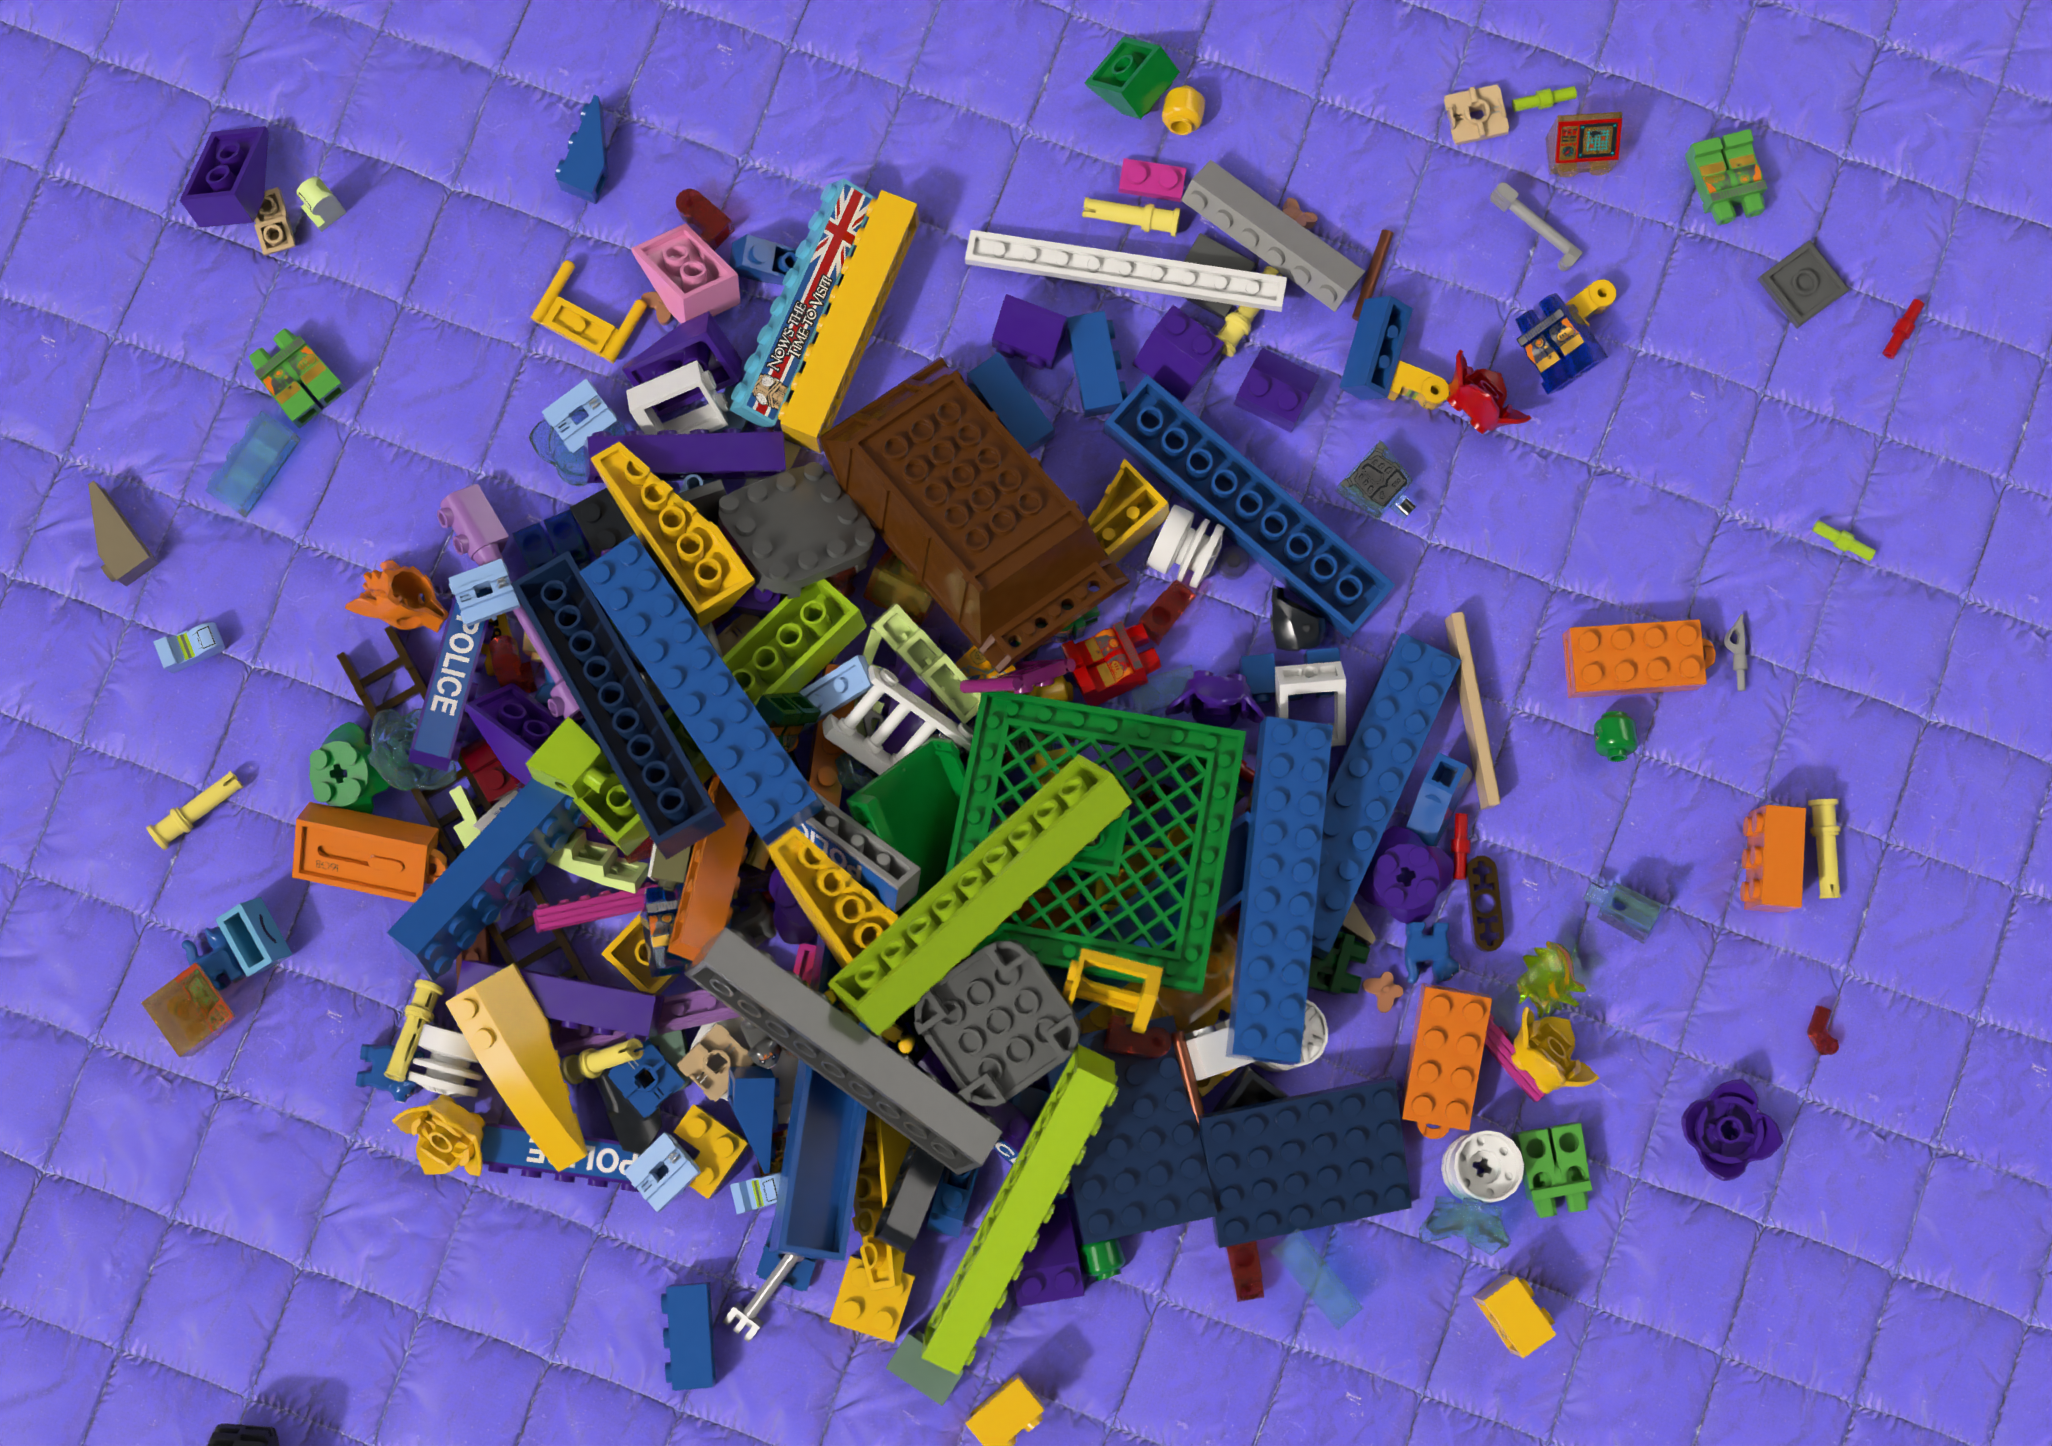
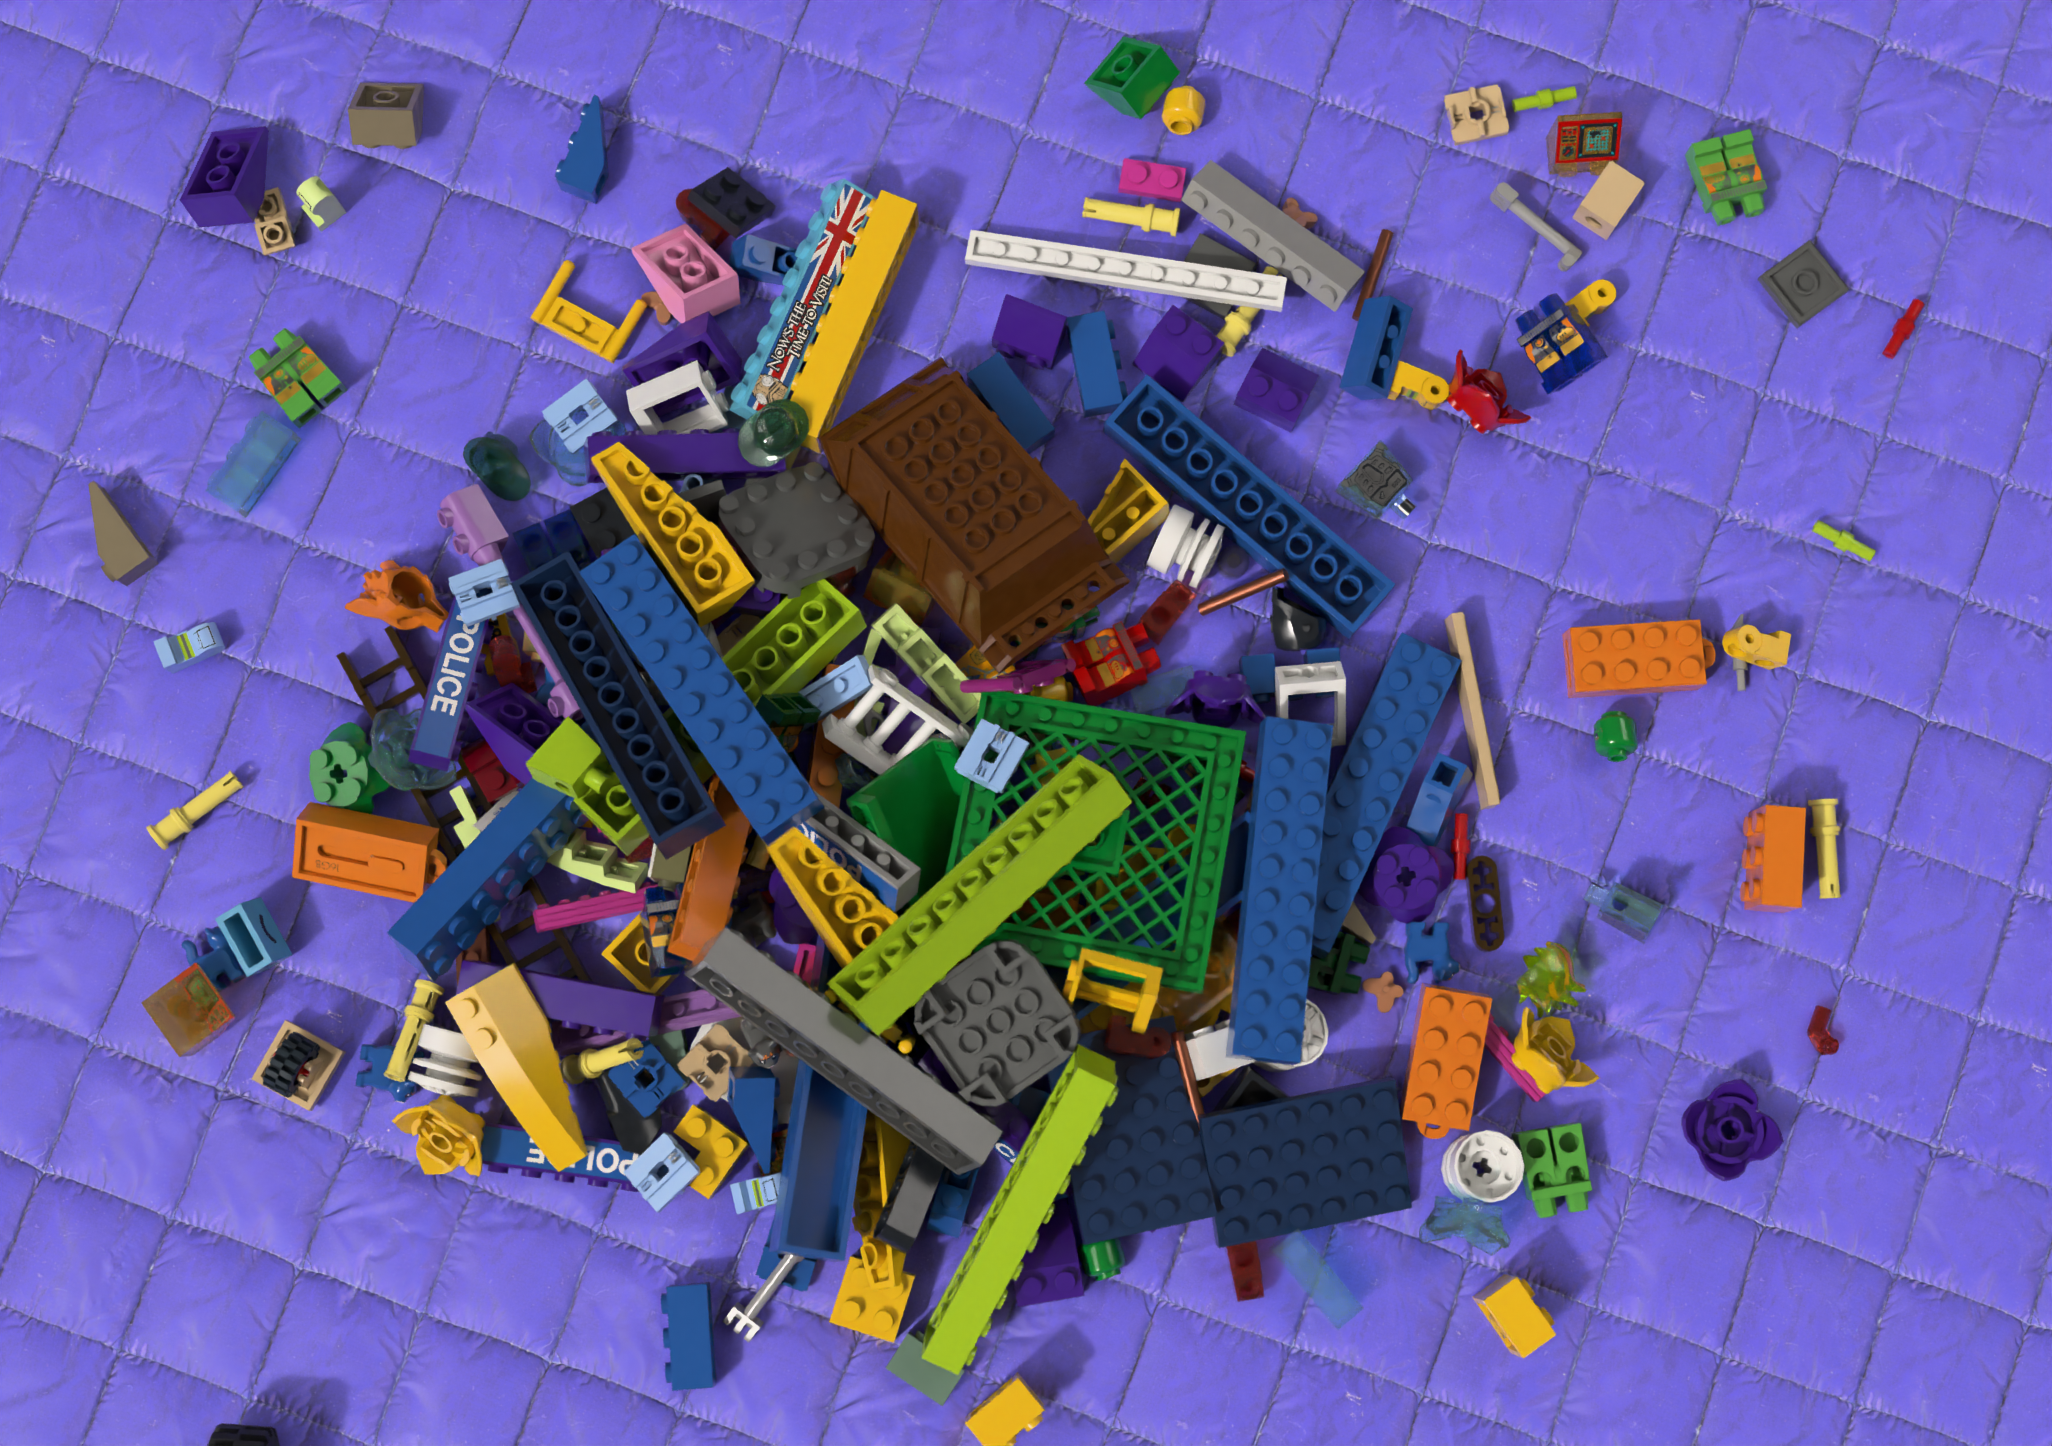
none -> plate [252,1020,346,1111]
none -> dark tan slope [348,82,424,149]
none -> piece [463,432,531,501]
none -> black plate [687,167,776,238]
none -> clear green piece [738,399,809,467]
none -> light blue piece [954,719,1029,793]
none -> copper bar [1198,568,1289,616]
none -> tan piece [1572,161,1644,240]
none -> yellow leg [1722,625,1791,670]

